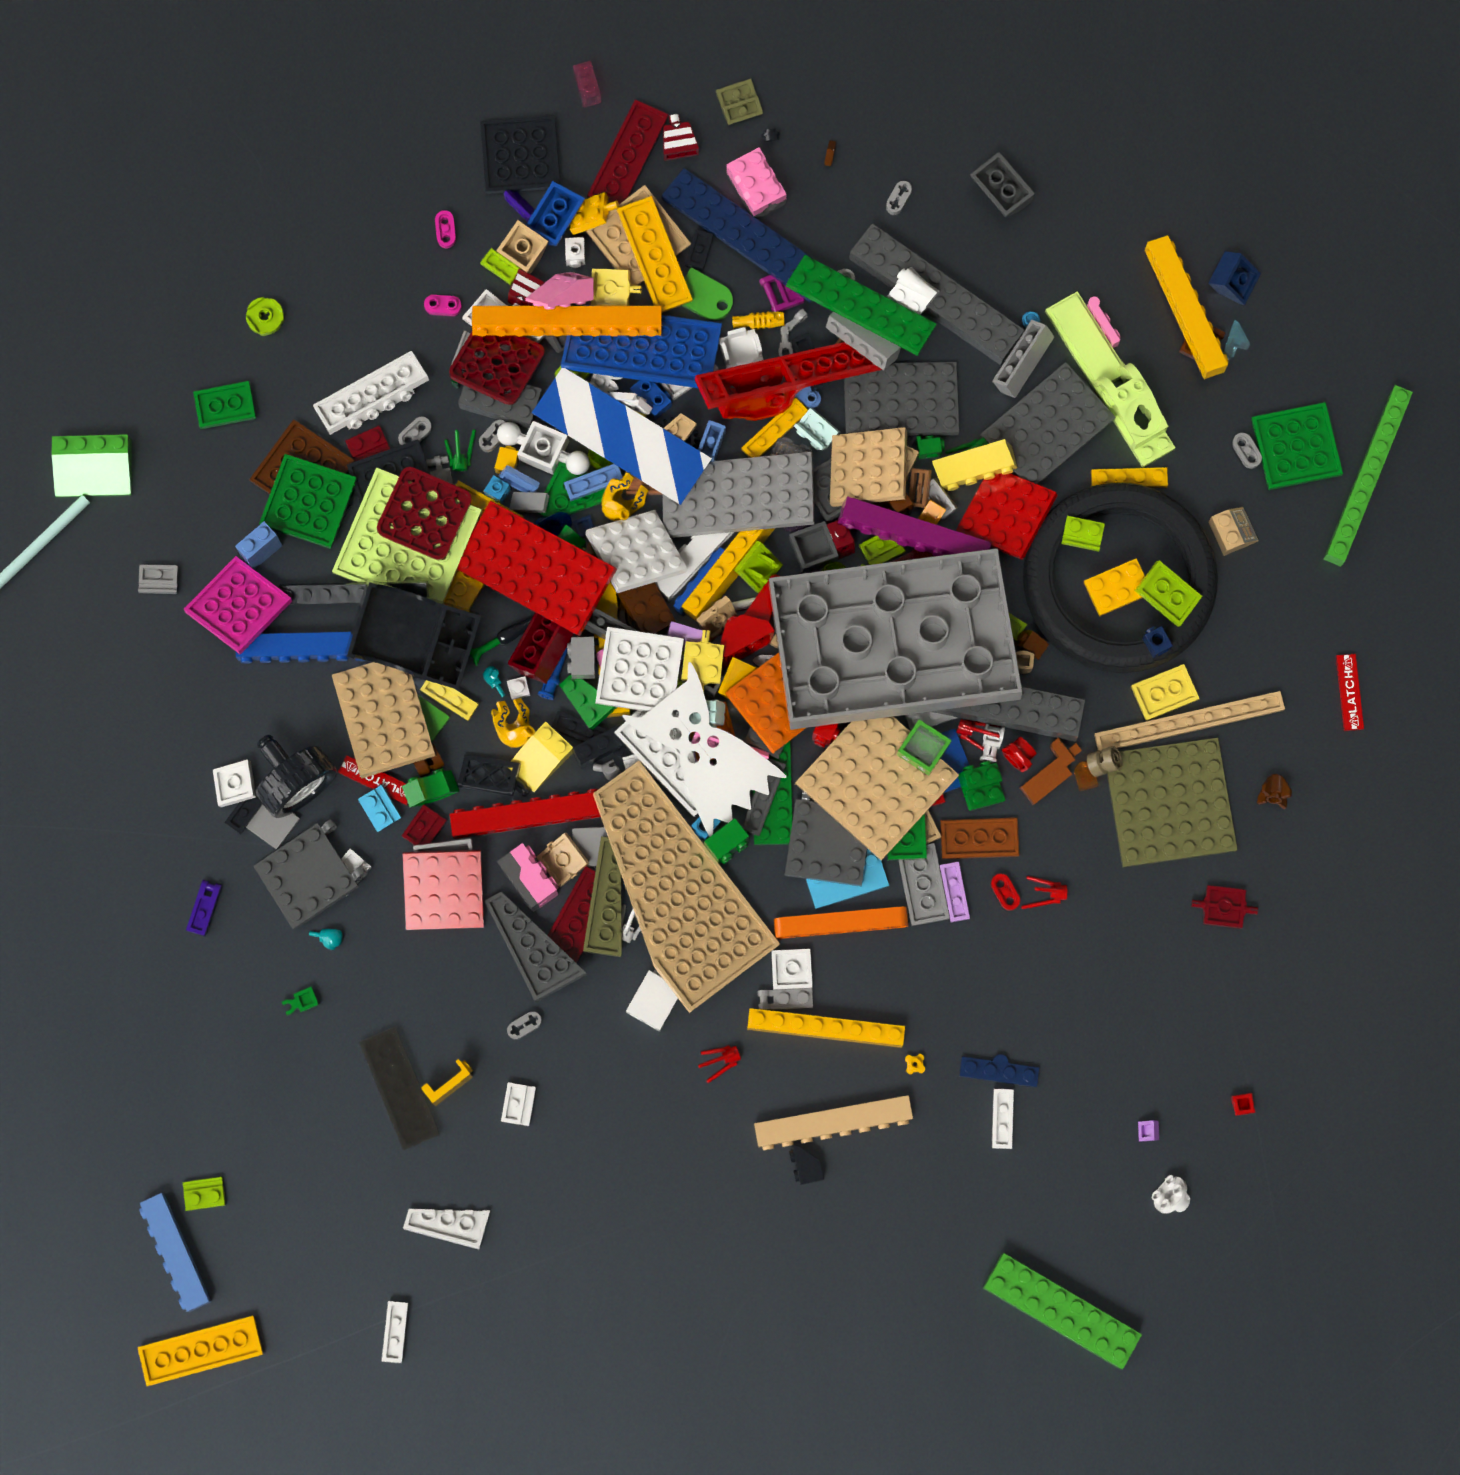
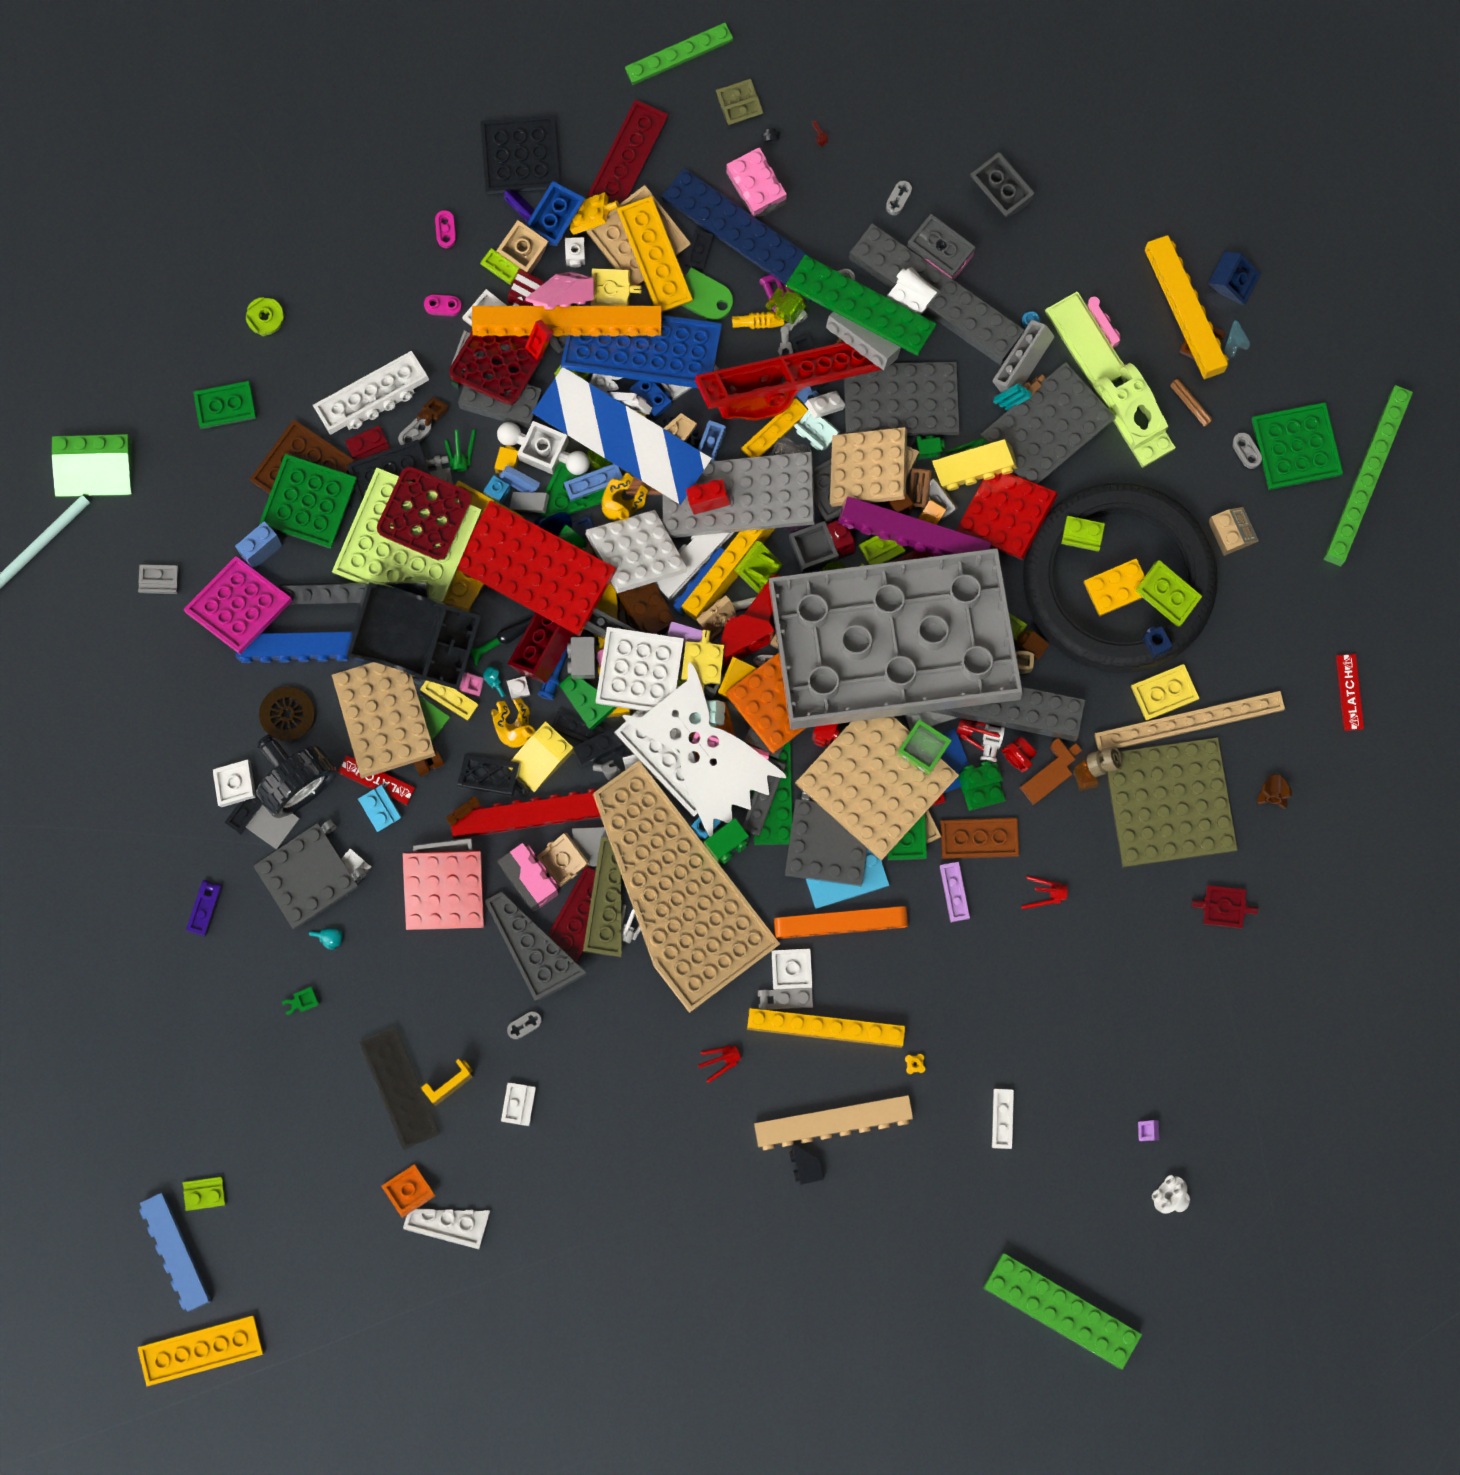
white plate [382,1301,409,1363] -> none
green brick [402,769,460,808] -> none
dark red plate [402,805,447,845] -> none
light grey beam [479,420,505,452] -> none
clear pink brick [573,61,601,107] -> none
white panel [626,970,678,1031] -> none
dark red torso [663,114,699,161] -> none
white panel [719,327,764,368] -> none
reddish brown tile [824,140,836,166] -> none
light grey plate [898,843,950,926] -> none
dark blue hinge [959,1054,1039,1088] -> none
red plate [991,874,1020,911] -> none
yellow plate [1091,467,1168,488] -> none
red slope [1231,1093,1255,1116] -> none
none -> dark brown piece [259,687,315,741]
none -> orange plate [381,1164,435,1218]
none -> reddish brown plate [417,397,449,426]
none -> reddish brown axle [446,796,480,826]
none -> bright pink slope [458,673,484,696]
none -> red plate [525,320,553,360]
none -> bright green plate [625,23,733,85]
none -> red brick [686,479,731,515]
none -> clear neon green brick [765,288,805,325]
none -> white plate [805,391,845,419]
none -> clear red hand [812,121,828,147]
none -> dark grey piece [907,214,975,280]
none -> teal tile [993,383,1032,411]
none -> medium nougat plate [1022,374,1046,396]
none -> medium nougat axle [1170,379,1212,426]

